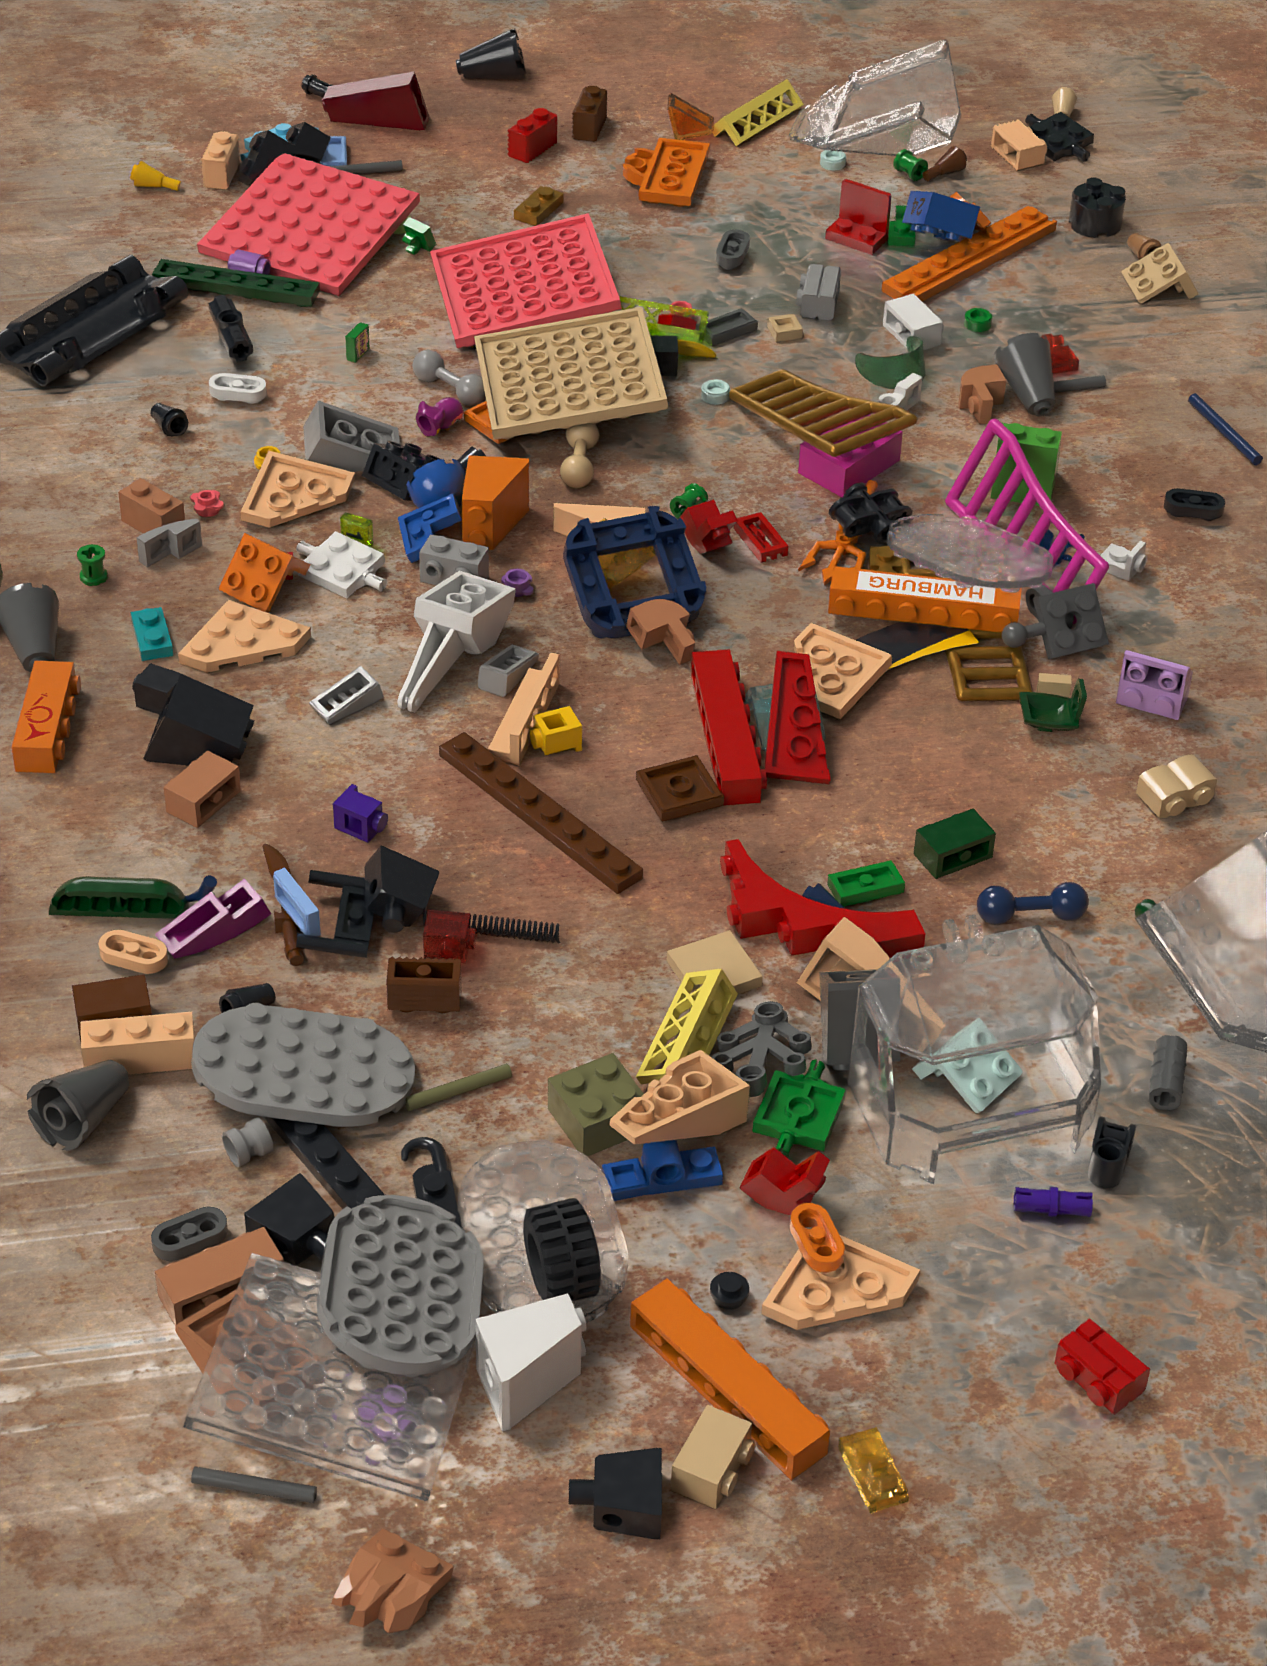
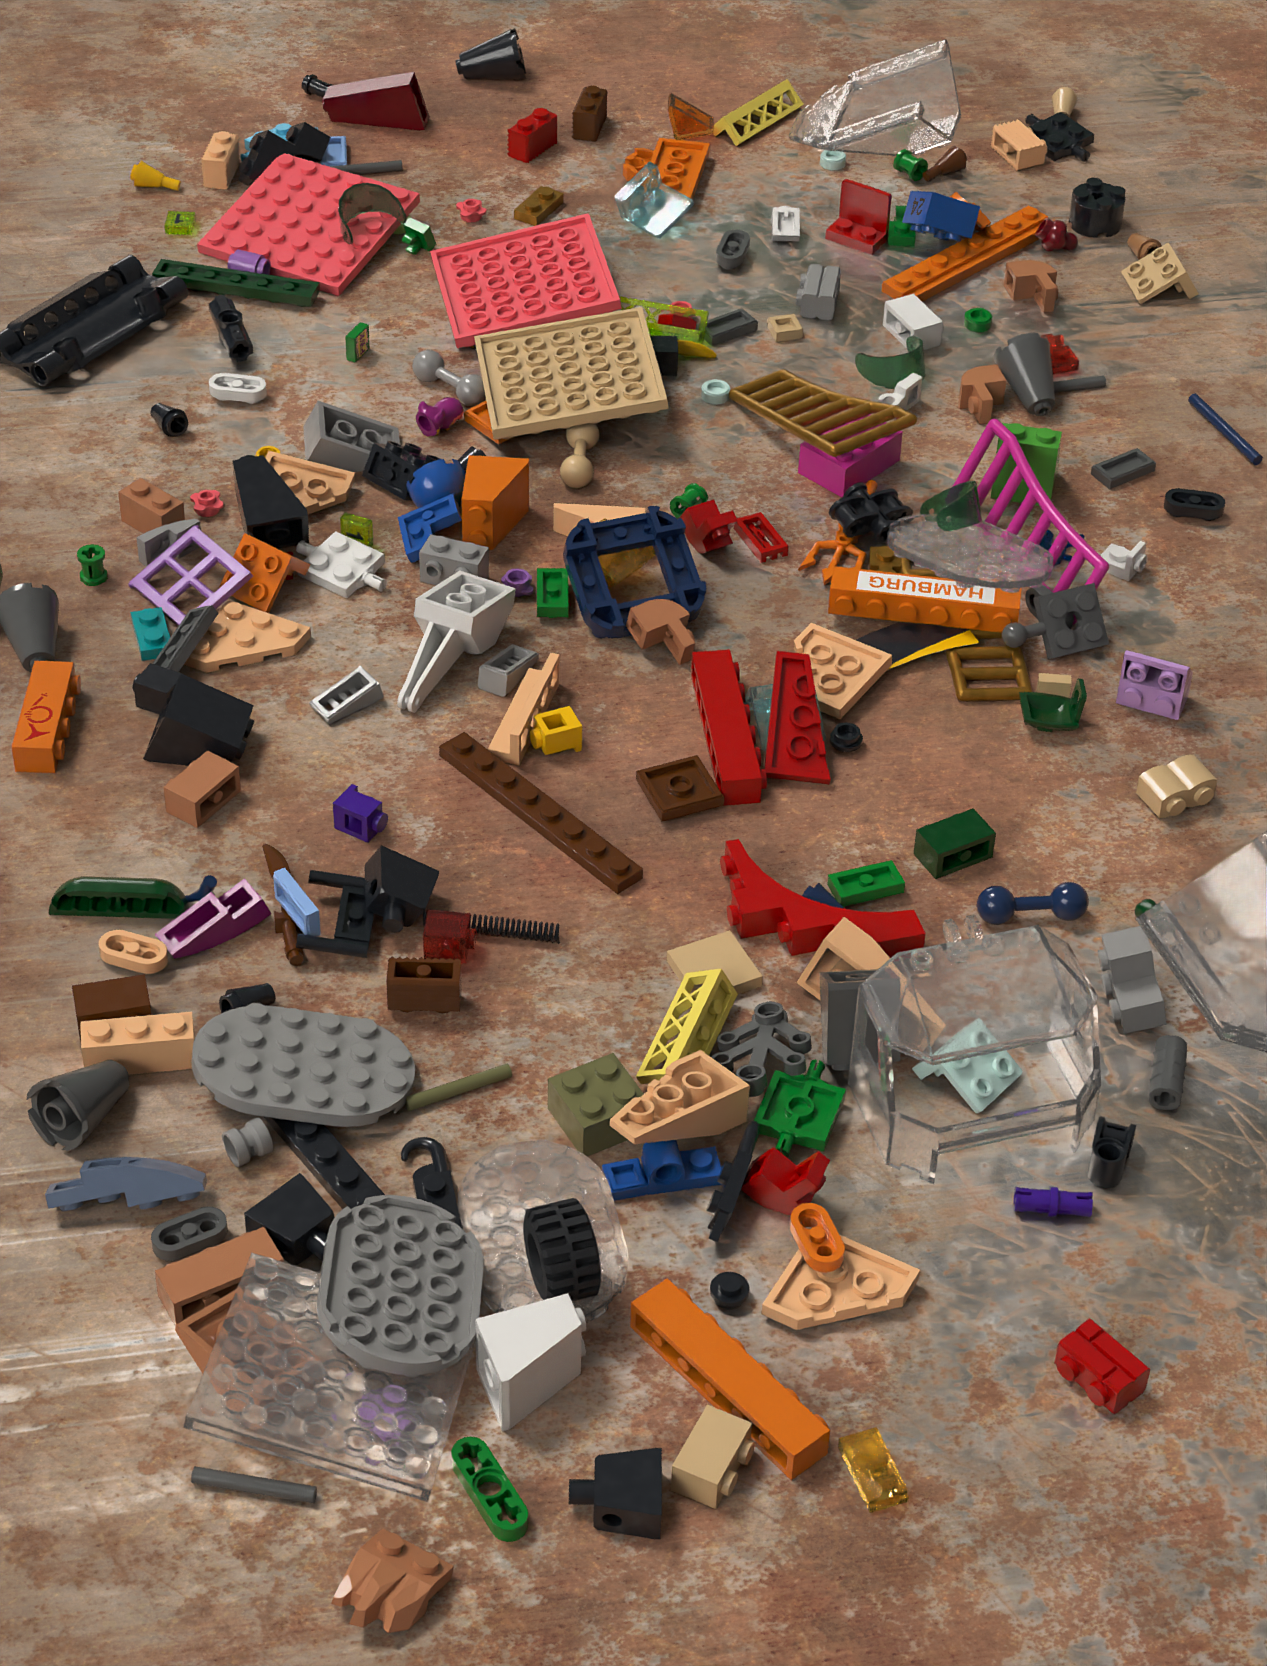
none -> sand blue slope [45,1157,207,1211]
none -> window [129,525,253,626]
none -> dark grey tile [153,605,219,672]
none -> clear neon green tile [164,211,196,235]
none -> black slope [232,455,309,549]
none -> piece [338,183,407,245]
none -> green beam [451,1437,528,1542]
none -> coral plate [456,199,486,222]
none -> green plate [537,568,568,618]
none -> clear light blue bracket [614,161,694,239]
none -> black plate [706,1121,760,1242]
none -> white bracket [771,206,800,241]
none -> black plate [830,722,863,752]
none -> clear green piece [920,481,982,531]
none -> nougat brick [1004,260,1059,313]
none -> dark red animal [1035,218,1078,251]
none -> dark grey tile [1091,448,1156,489]
none -> light grey brick [1097,925,1167,1034]

